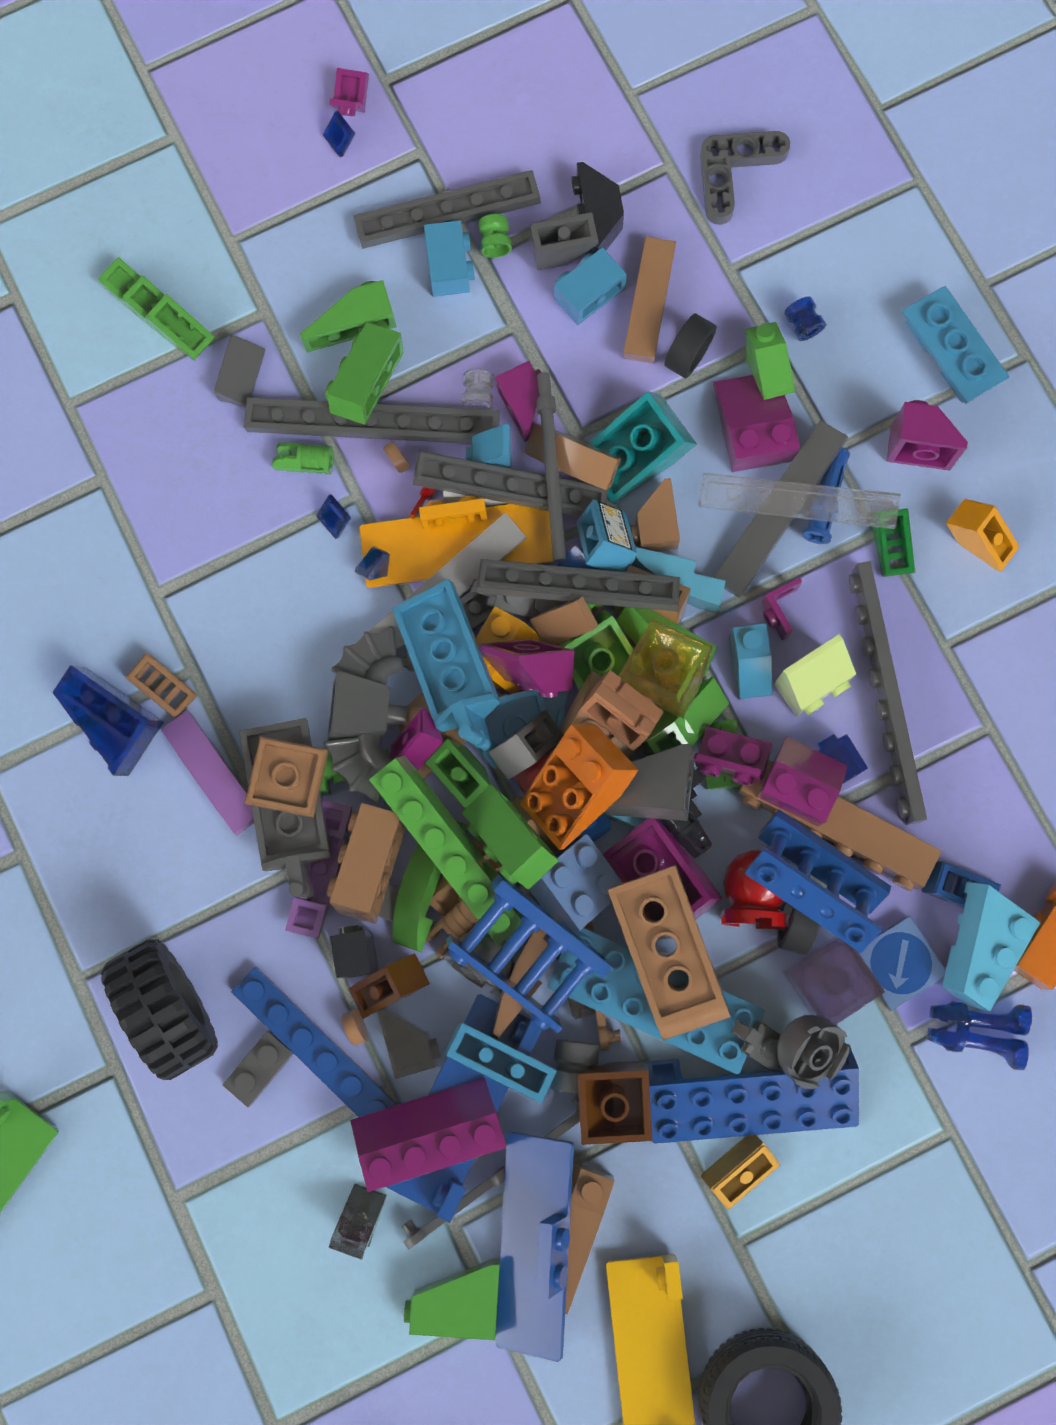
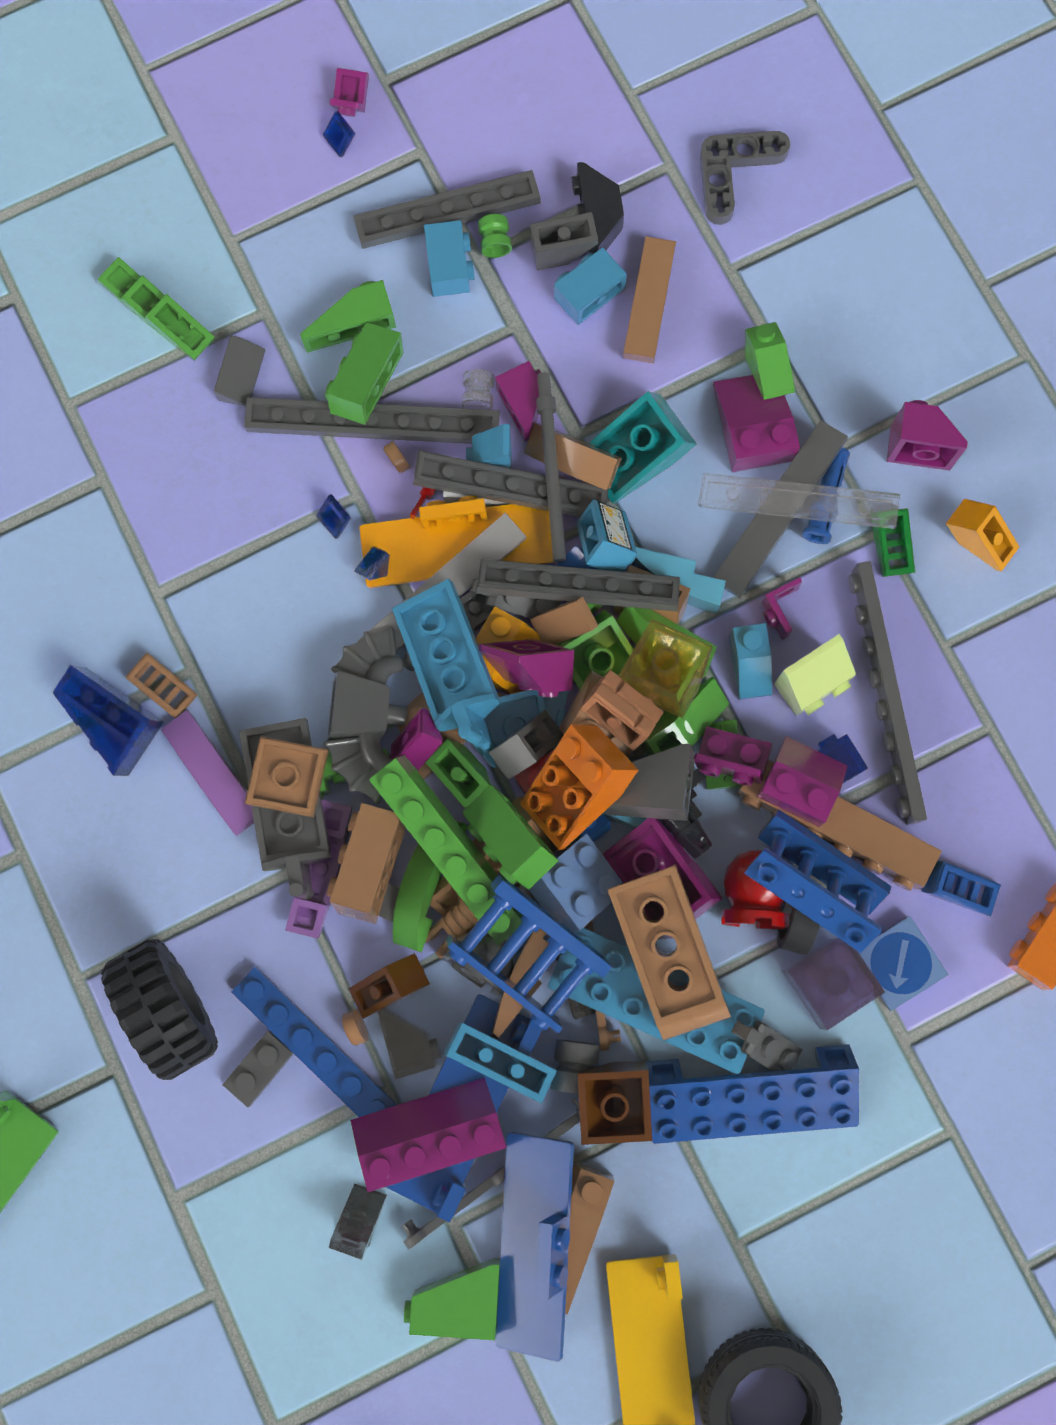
bright green hinge [272,442,334,475] -> none
black brick [330,925,379,979] -> none
medium nougat slope [630,478,680,552] -> none
black tyre [664,313,717,379] -> none
pearl gold slope [701,1134,780,1210] -> none
dark grey cylinder [777,1015,849,1089] -> none
clear blue wheel [784,296,827,341] -> none
dark azure brick [901,285,1010,404] -> none
clear blue piece [927,1001,1032,1071] -> none
medium azure wedge [942,882,1040,1011] -> none

